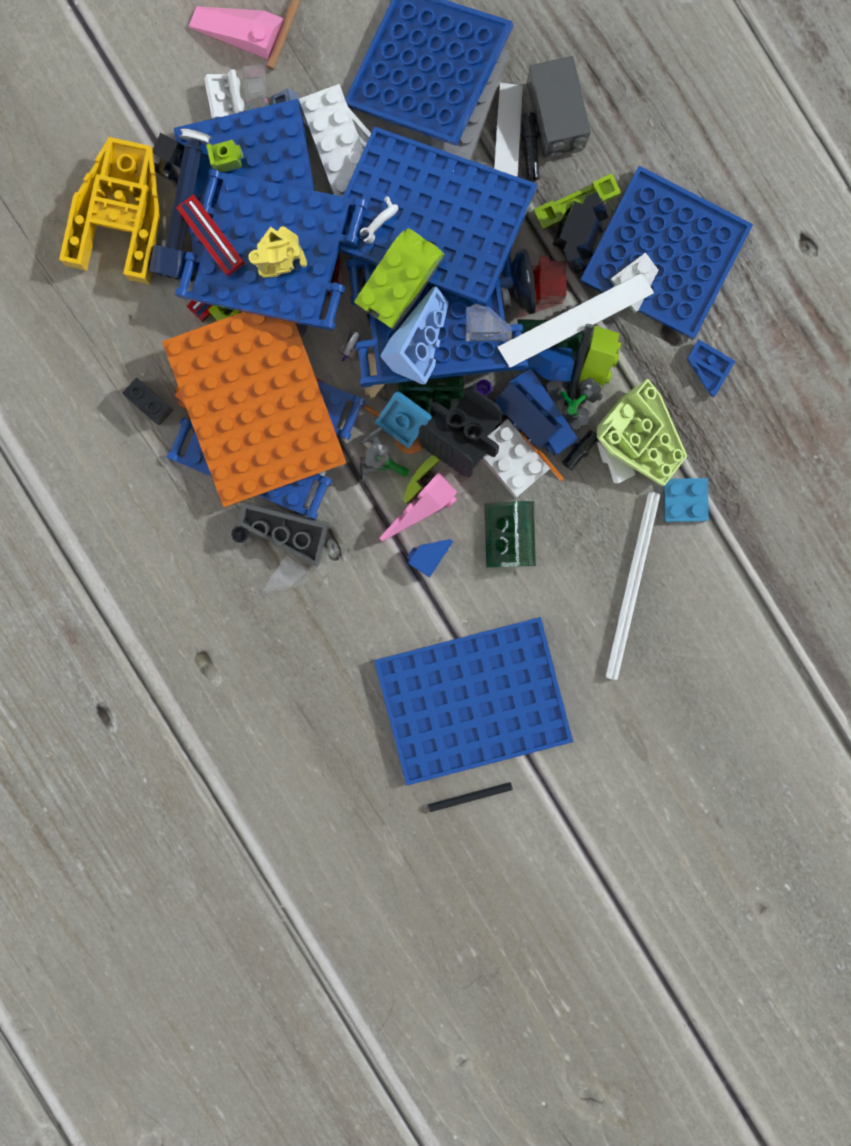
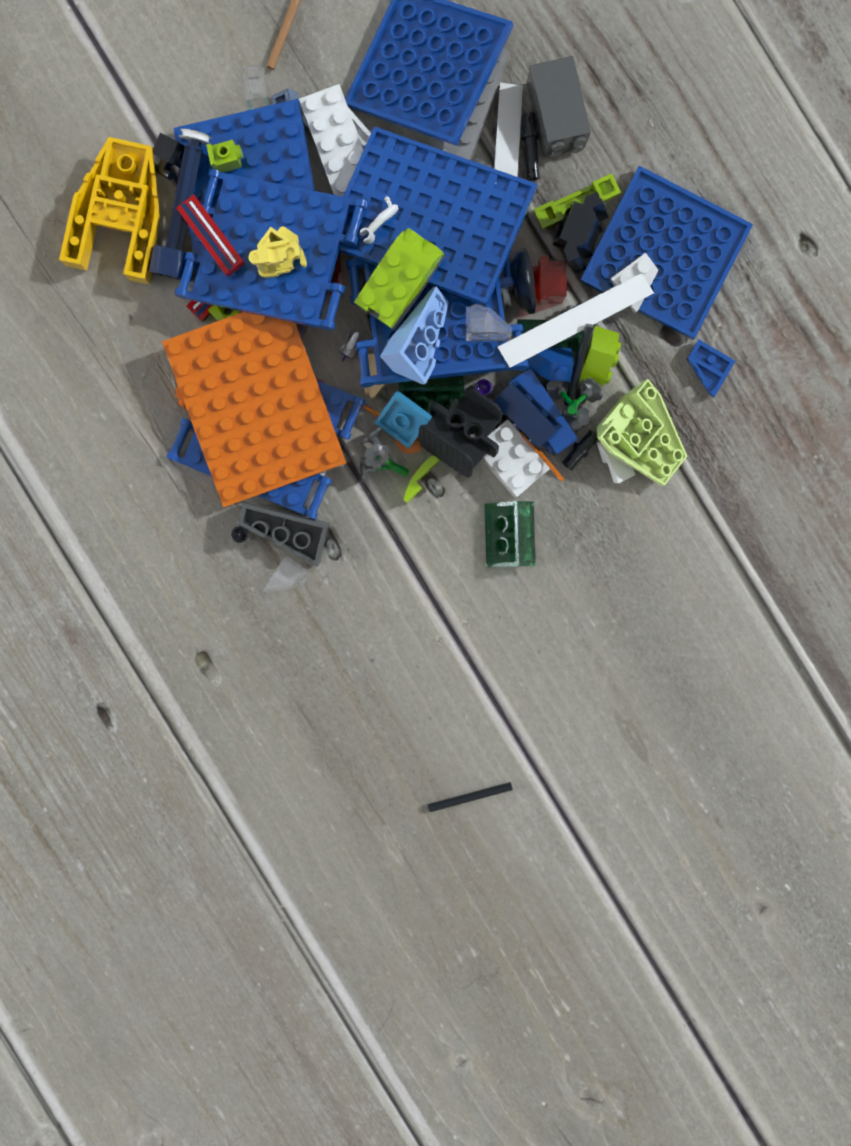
black brick [122,377,173,426] -> none
bright pink wedge [189,6,284,60] -> none
white bracket [204,69,244,119] -> none
blue plate [374,617,573,786] -> none
bright pink wedge [379,473,457,542] -> none
blue slope [407,539,453,578] -> none
white axle [606,492,660,680] -> none
dark azure plate [663,478,709,522] -> none

